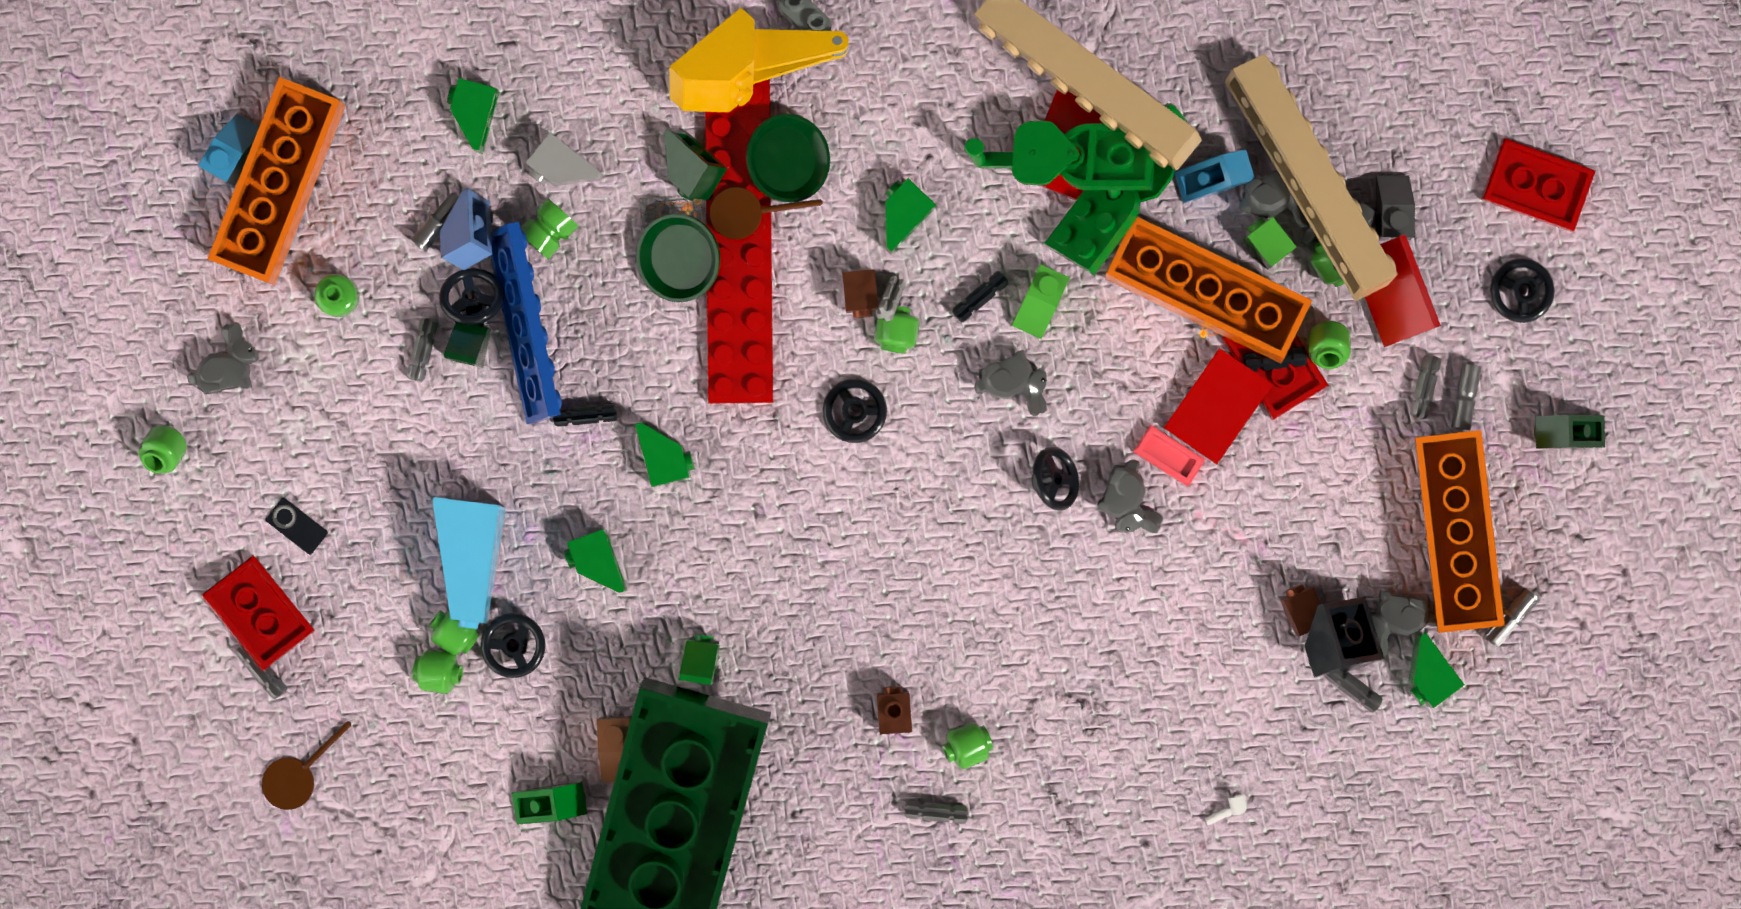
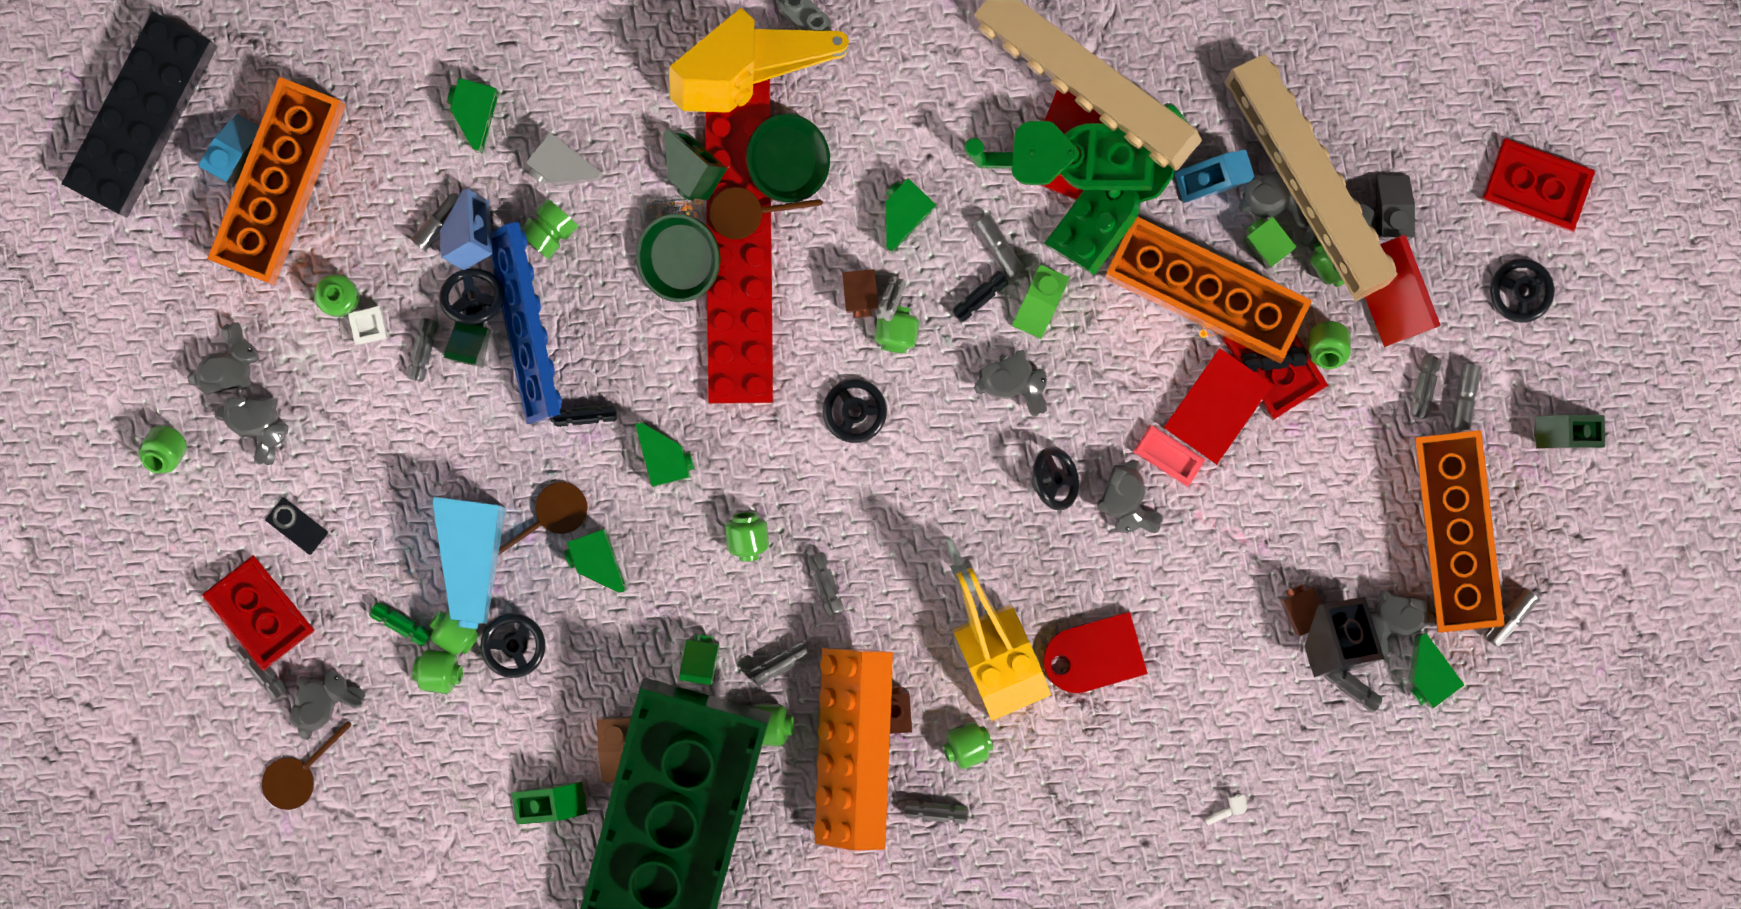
none -> black brick [61,11,218,218]
none -> dark grey animal [215,398,288,465]
none -> dark grey animal [290,670,365,740]
none -> white plate [348,306,388,346]
none -> green axle [369,602,431,646]
none -> reddish brown piece [498,482,587,556]
none -> bright green head [725,511,769,562]
none -> flat silver axle [749,641,811,686]
none -> bright green head [753,704,794,747]
none -> flat silver axle [807,552,844,616]
none -> orange brick [814,648,893,851]
none -> yellow slope [945,537,1051,721]
none -> flat silver piece [974,214,1025,279]
none -> red tile [1043,611,1148,693]

